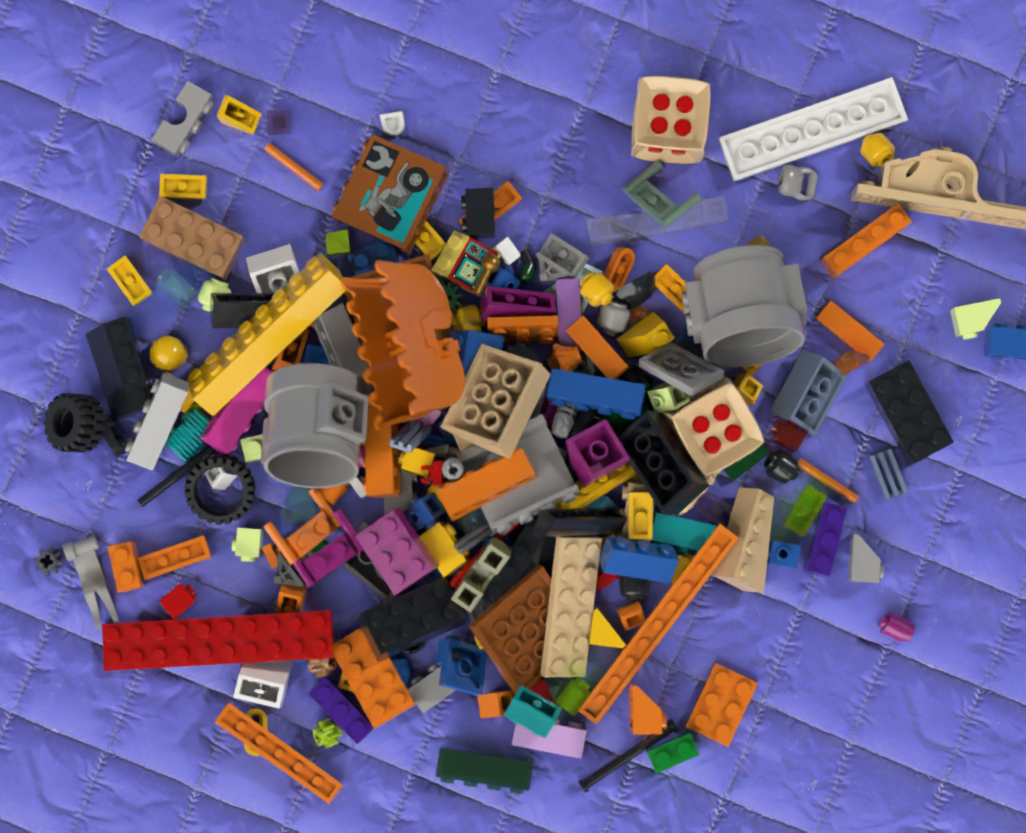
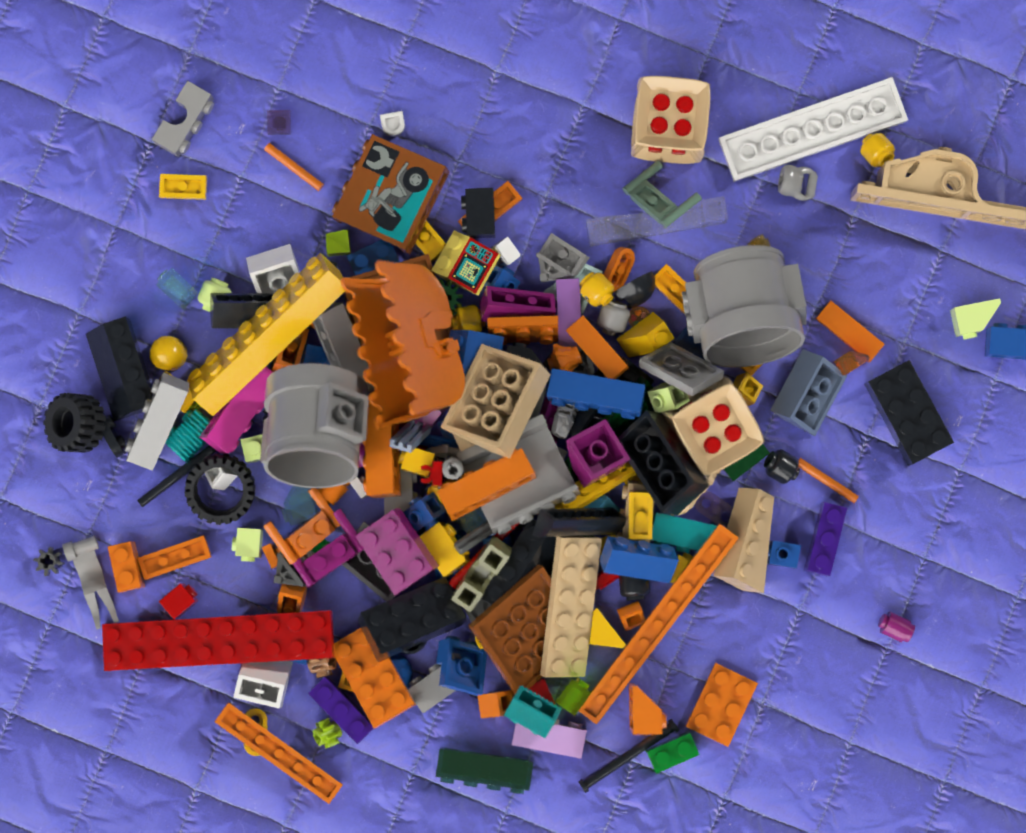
yellow plate [107,256,153,307] -> none
medium nougat brick [139,196,246,281] -> none
yellow slope [217,95,262,135] -> none
pearl gold bar [472,254,500,296] -> none
arm [517,249,537,284] -> none
clear red brick [770,420,809,453] -> none
clear neon green brick [781,484,827,537] -> none
orange brick [820,203,912,280] -> none
light grey slope [848,534,884,583] -> none
sand blue tile [869,449,908,500] -> none

